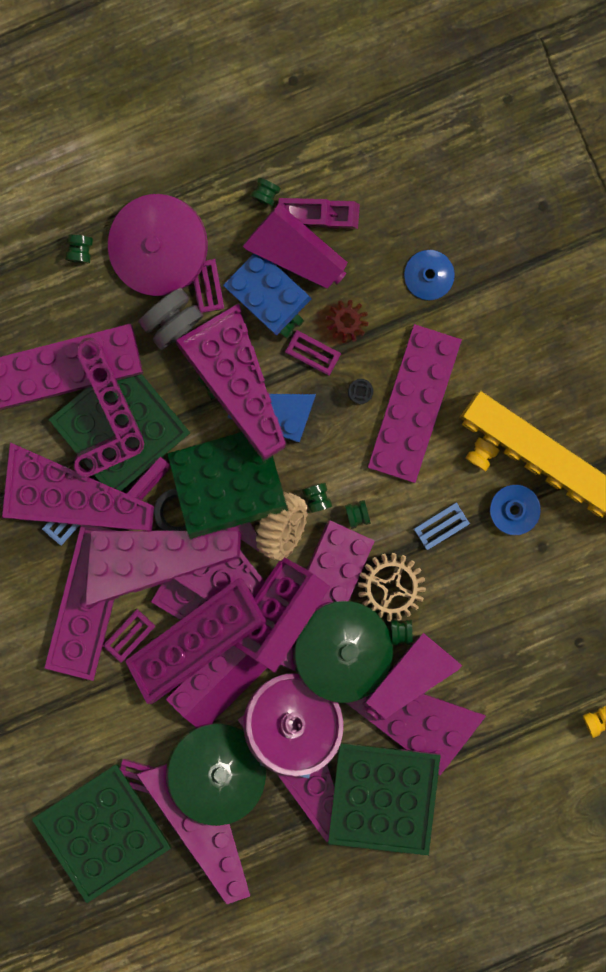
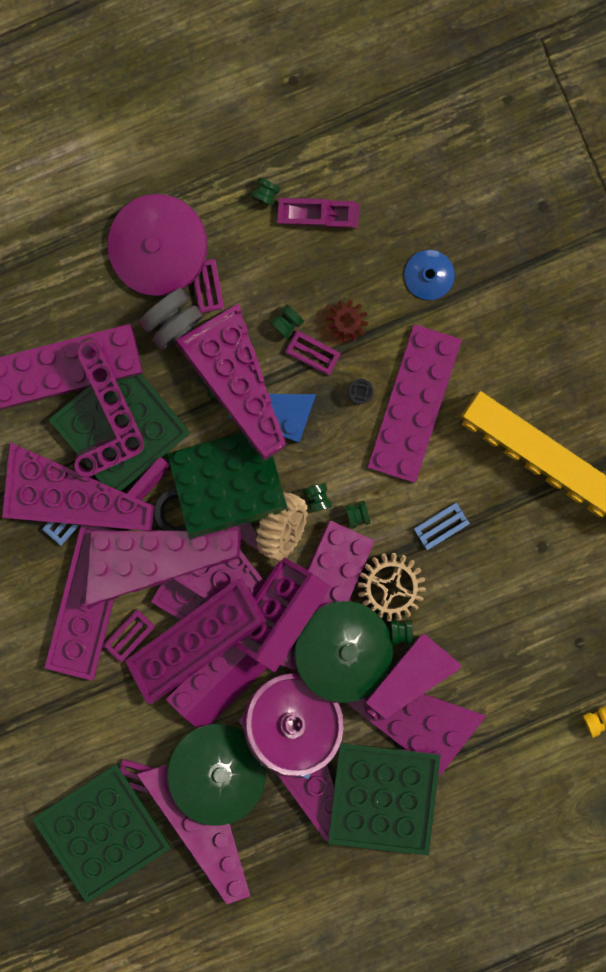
dark green wheel [65,234,93,264] -> none
blue plate [223,254,311,336] -> none
magenta slope [243,204,348,288] -> none
yellow wheel [465,437,500,472] -> none
blue dish [490,485,541,535] -> none

